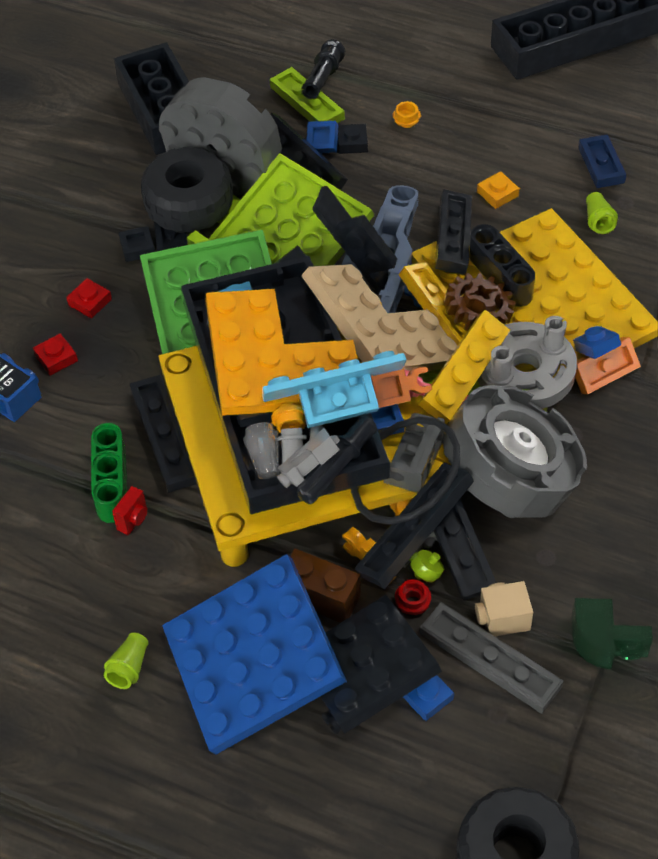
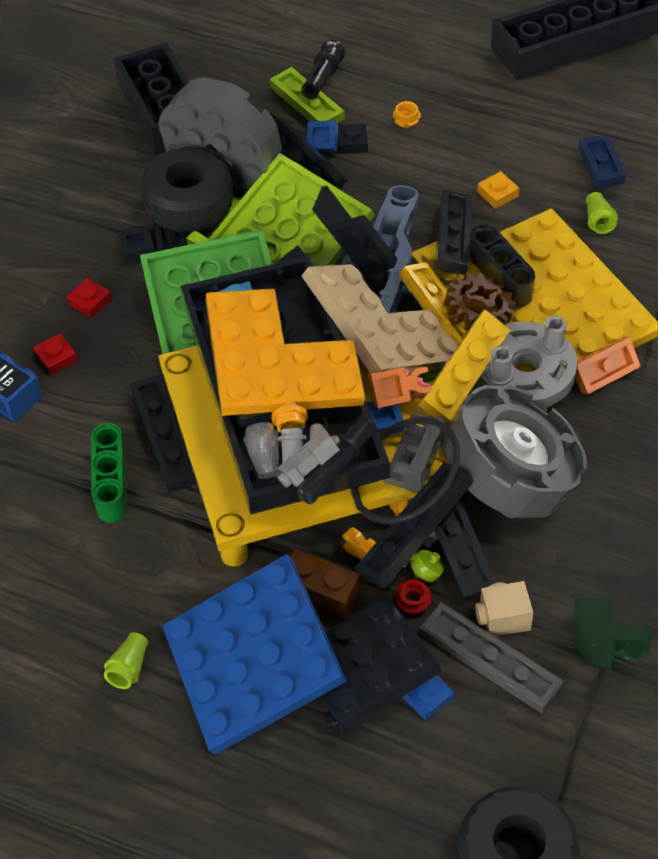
red plate [112,486,147,535] -> none
medium azure bracket [262,351,406,428] -> none
blue plate [573,326,621,359] -> none

